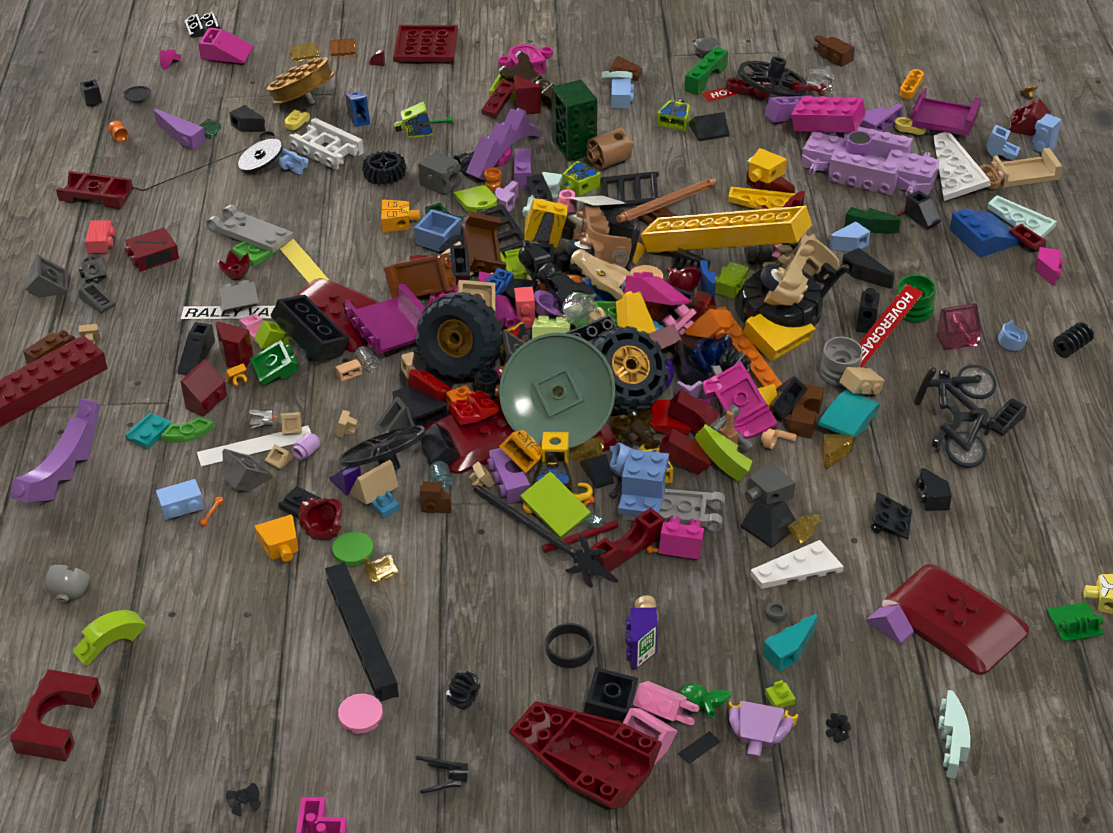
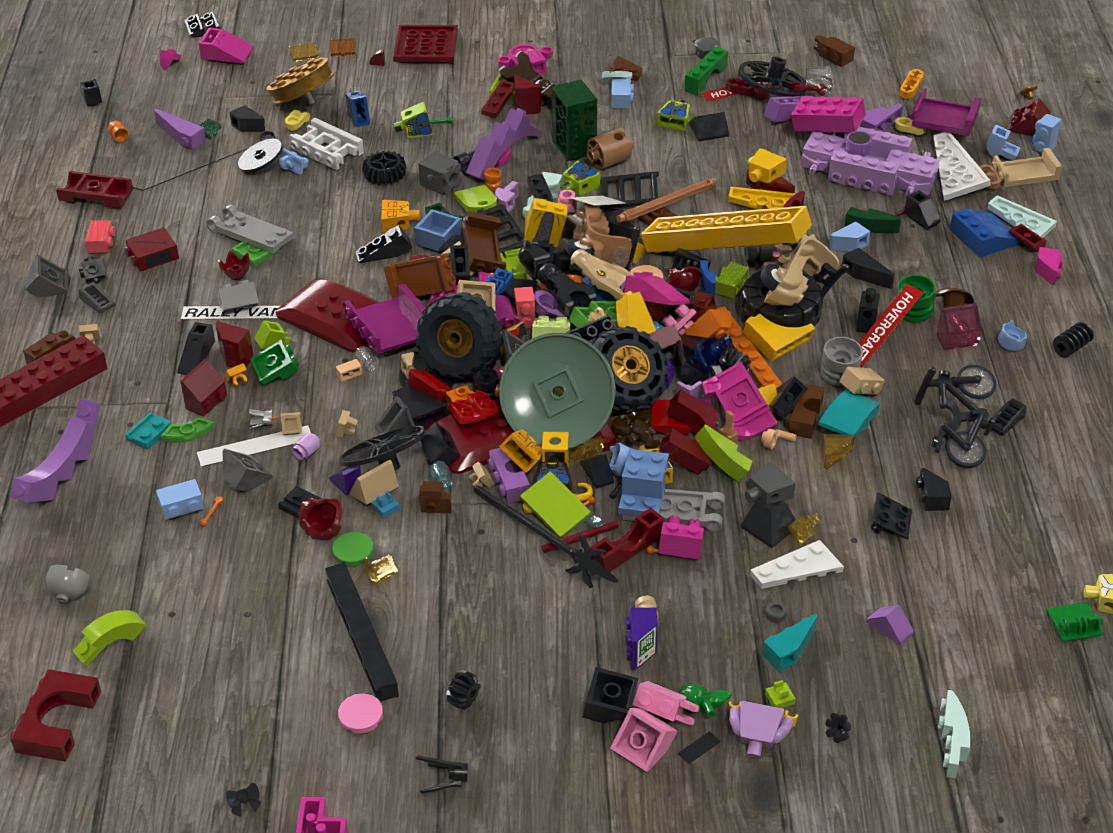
black piece [123,85,151,102] -> none
bright pink slope [239,313,263,344] -> none
light orange torso [255,514,299,562] -> none
tan slope [265,444,294,469] -> none
black brick [271,294,349,361] -> none
light yellow sticker [280,239,329,283] -> none
dark red wedge [509,701,662,808] -> none
medium lavender slope [514,149,531,189] -> none
black tyre [546,623,594,668] -> none
clear plant [563,292,596,326] -> none
dark grey bar [709,404,754,453] -> none
dark red wedge [882,564,1029,675] -> none
none -> black slope [355,225,412,263]
none -> reddish brown hat [935,288,975,311]

